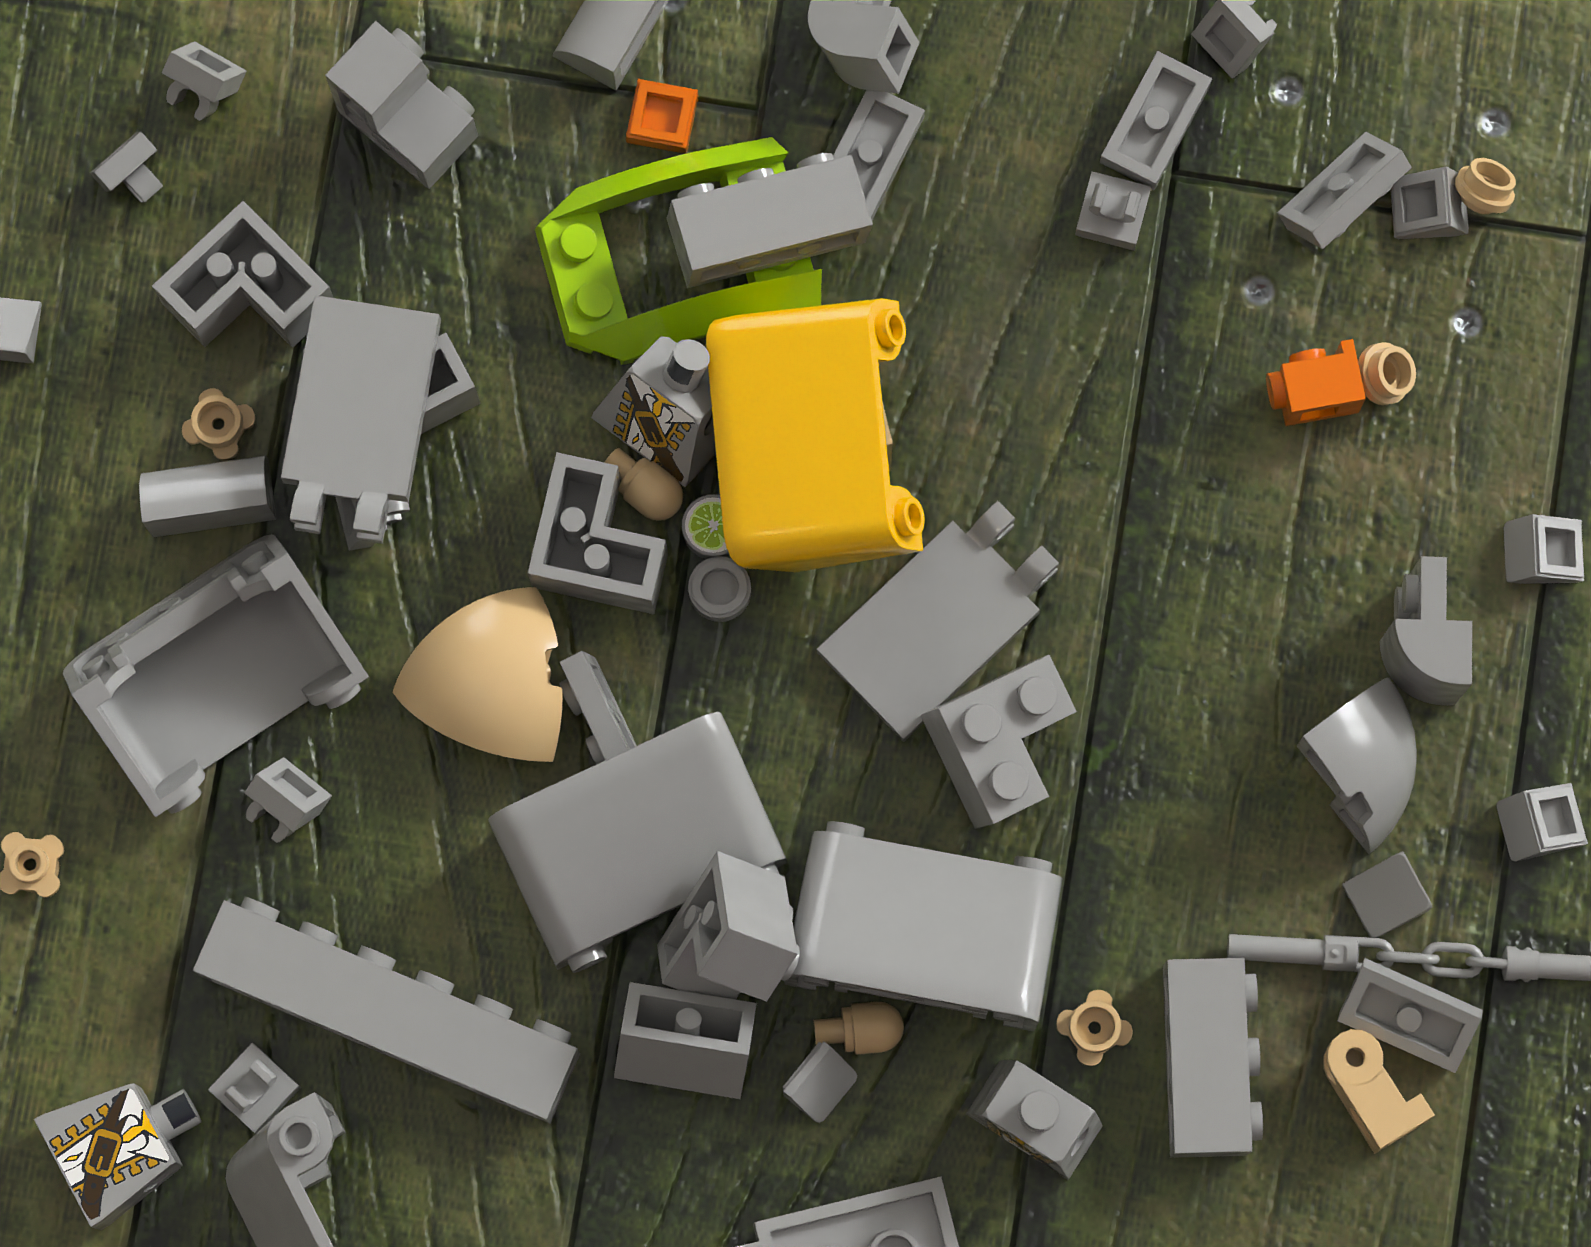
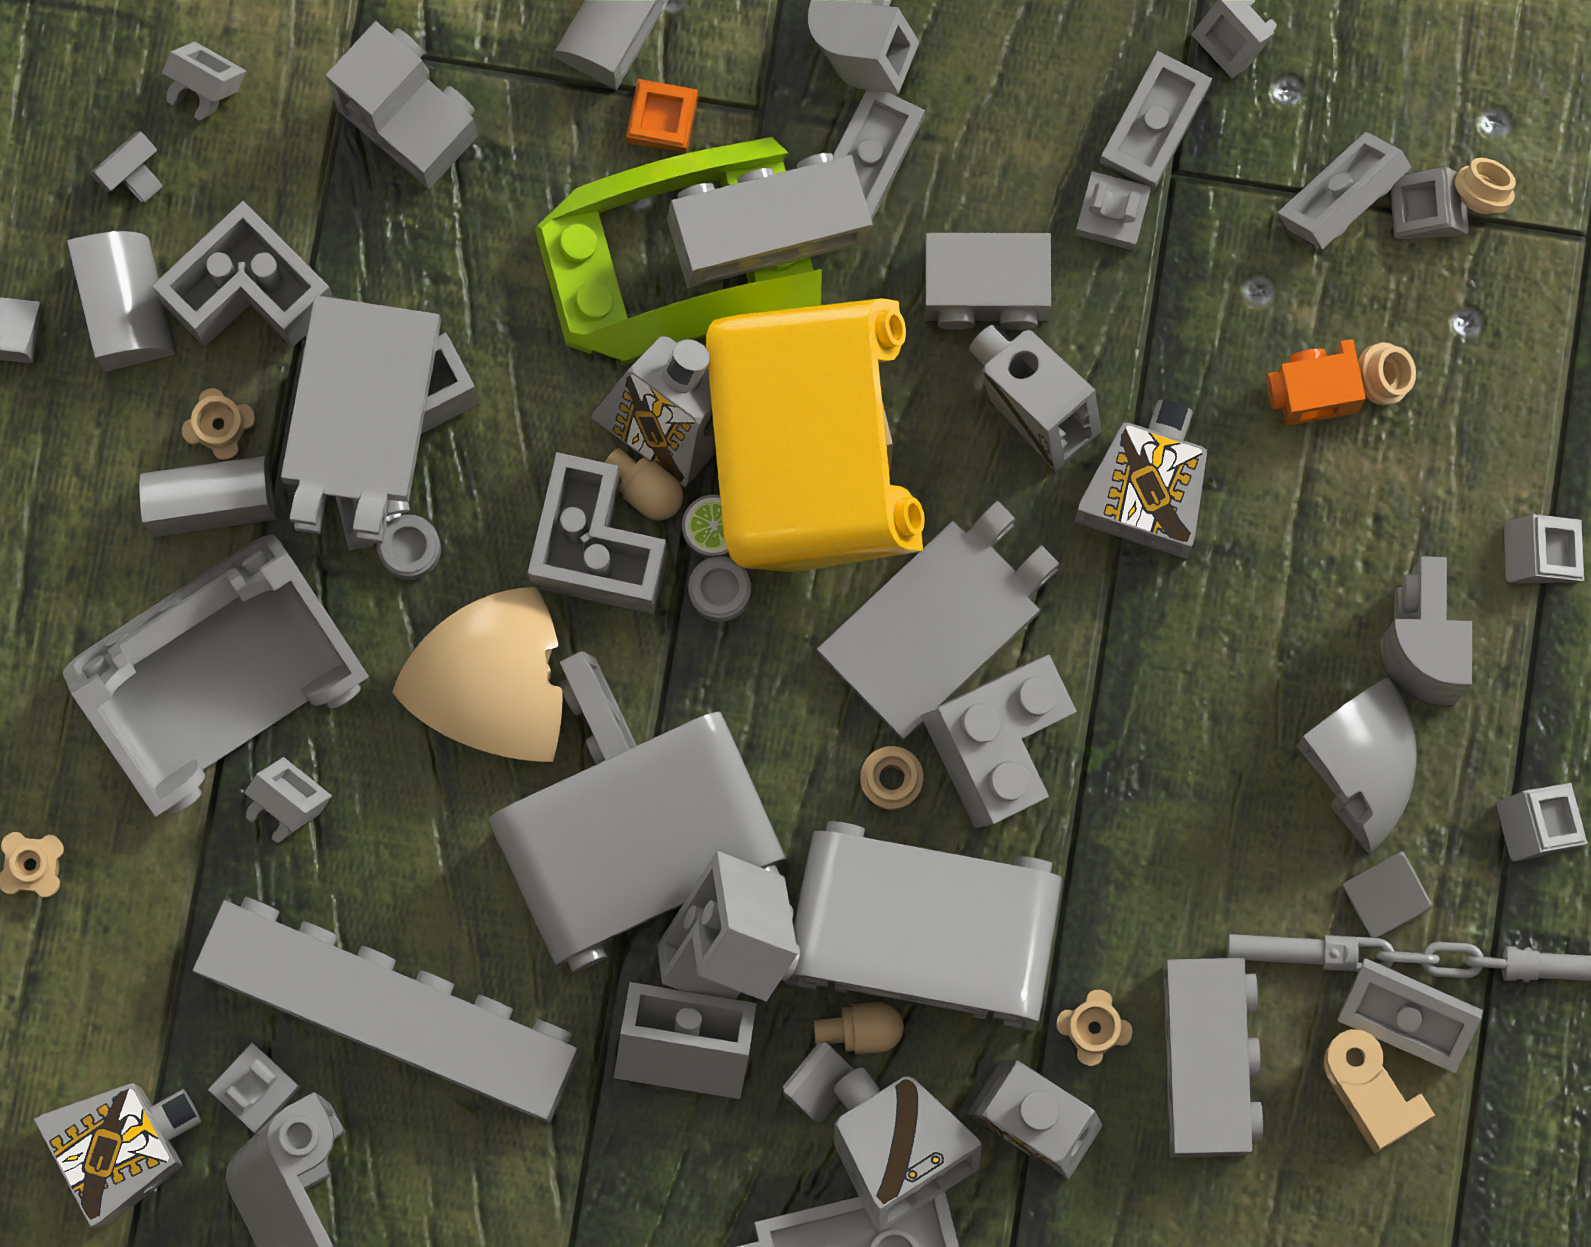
none -> light grey brick [67,231,177,372]
none -> light grey tile [377,515,441,580]
none -> light grey torso [834,1068,982,1233]
none -> tan plate [860,746,924,810]
none -> light grey brick [925,233,1051,330]
none -> light grey torso [969,324,1102,472]
none -> torso [1075,400,1207,559]

